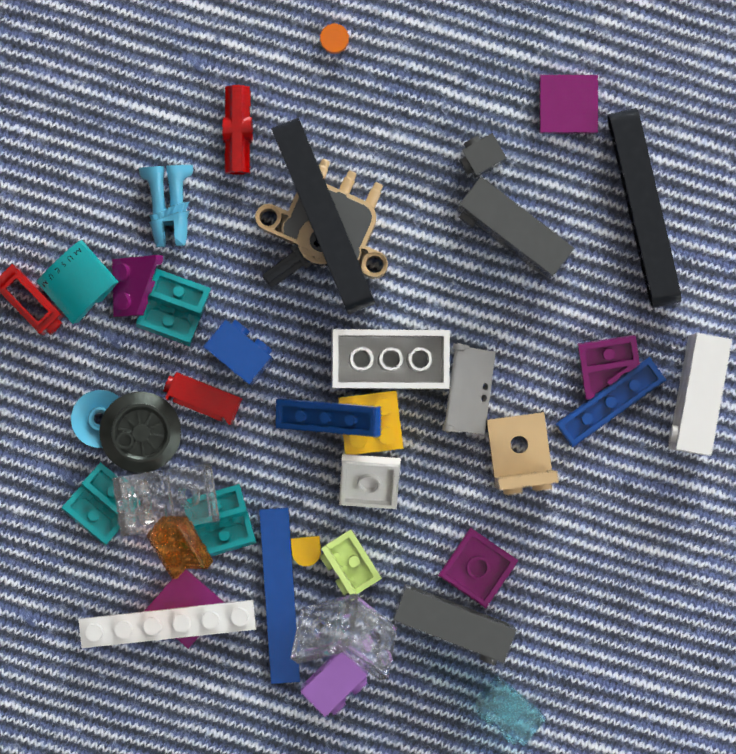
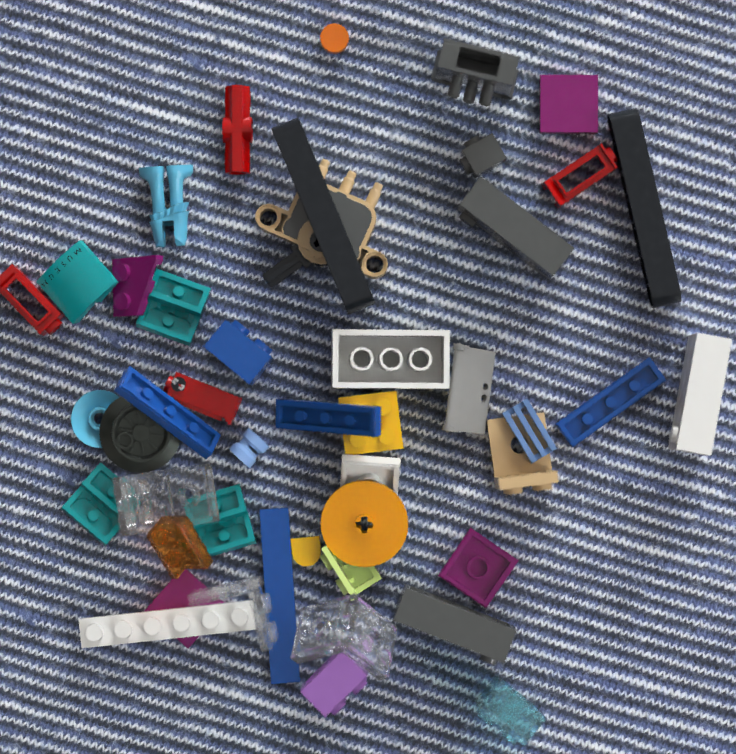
magenta wing [577,335,640,400] -> none
none -> blue tile [114,366,221,459]
none -> black piece [171,377,186,391]
none -> clear bracket [187,576,279,652]
none -> light blue wheel [229,428,269,468]
none -> light orange piece [320,480,408,567]
none -> dark grey piece [431,38,520,106]
none -> medium blue tile [502,399,557,464]
none -> red window [541,143,618,209]

